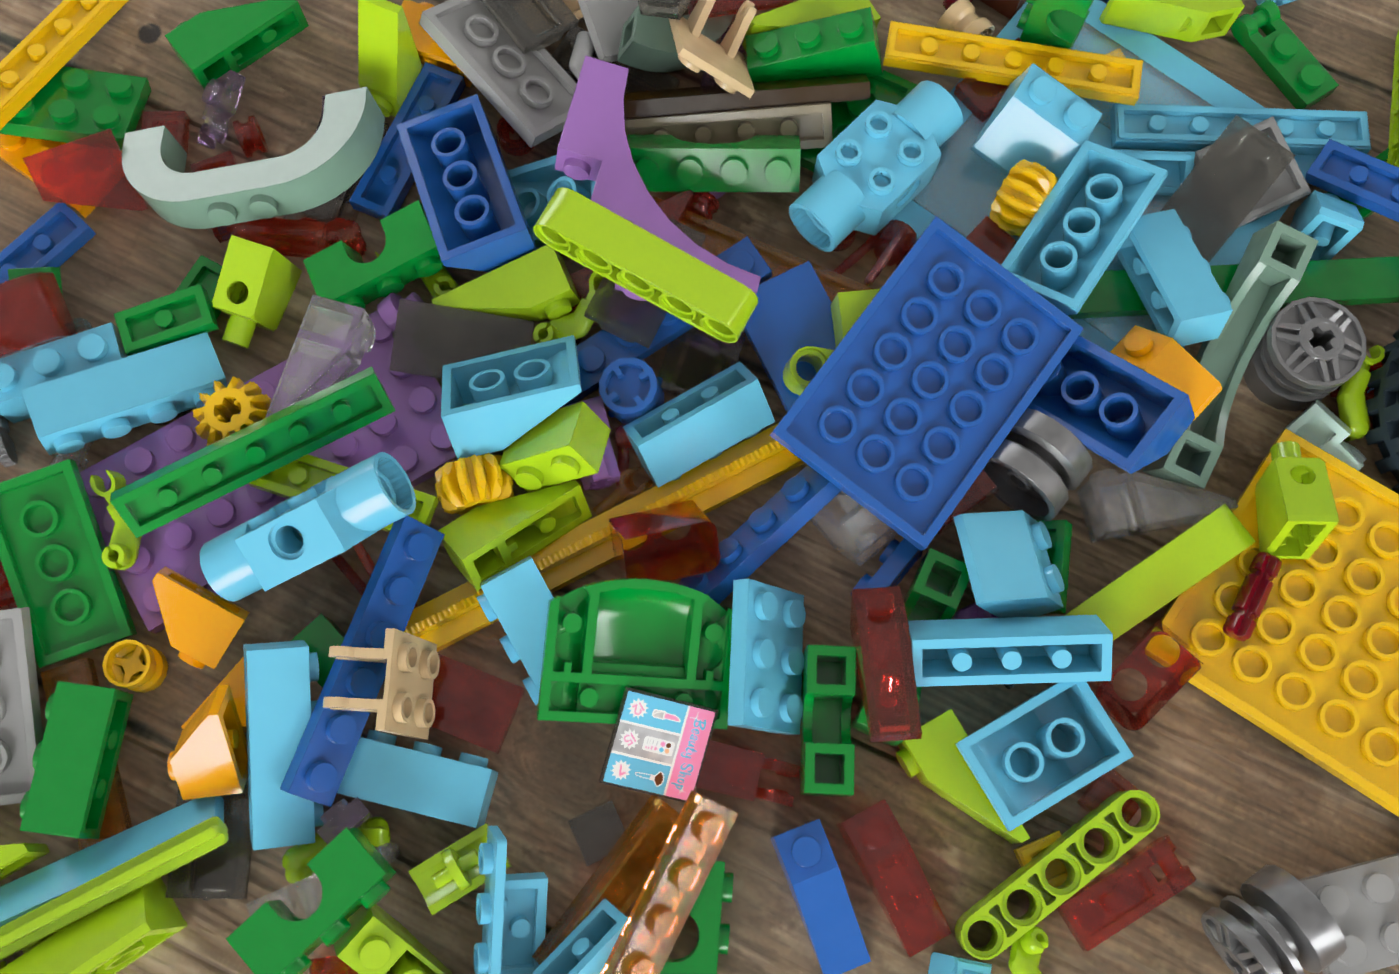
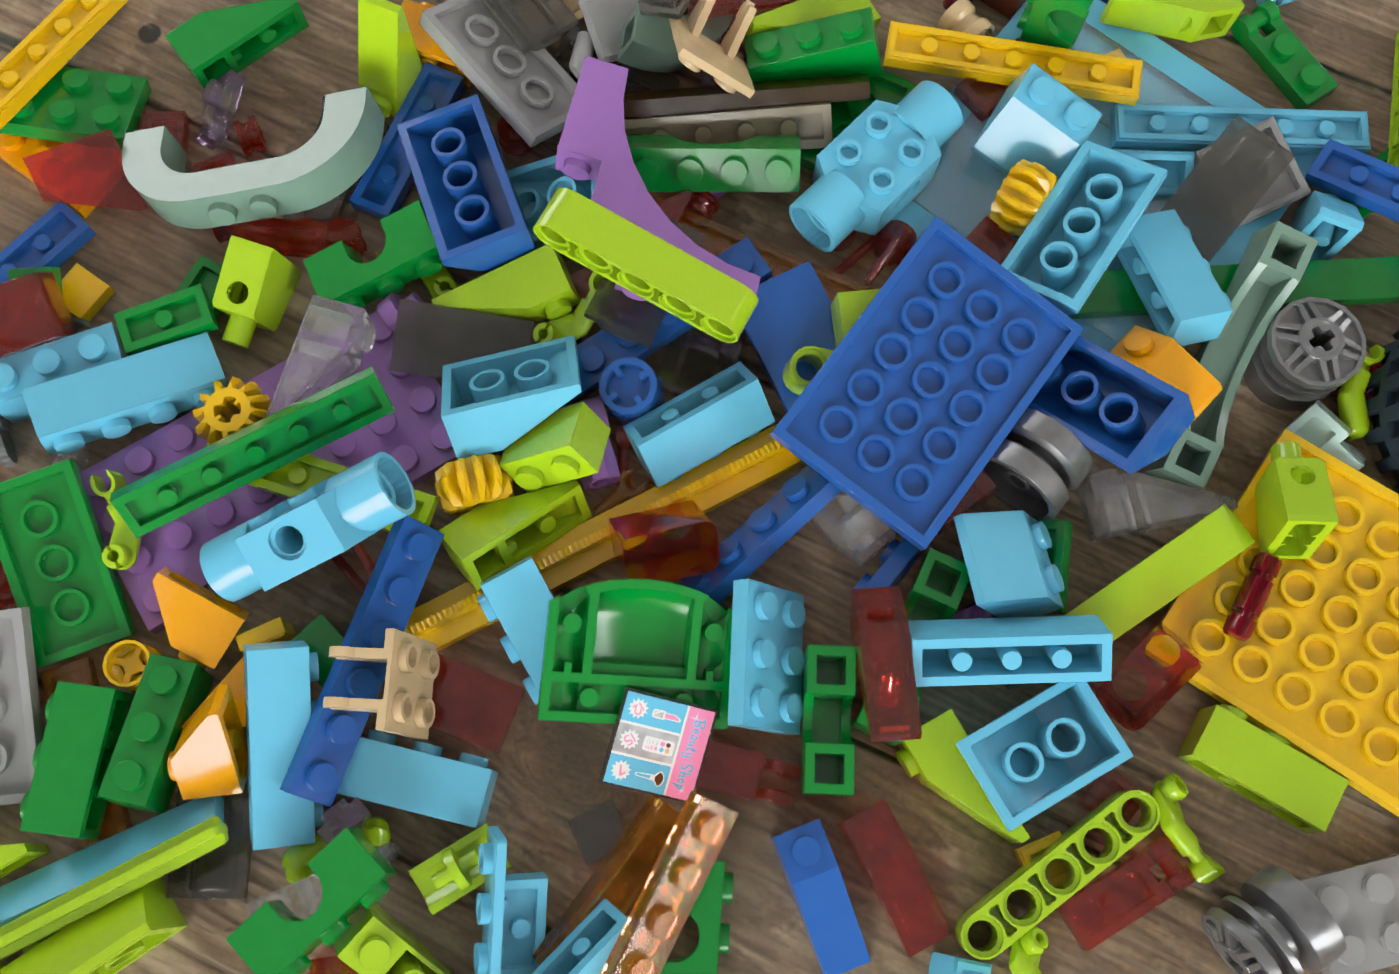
none -> yellow tile [61,263,115,325]
none -> green arch [97,653,214,815]
none -> yellow tile [235,617,297,653]
none -> lime arm [1151,773,1226,884]
none -> lime brick [1176,703,1349,833]

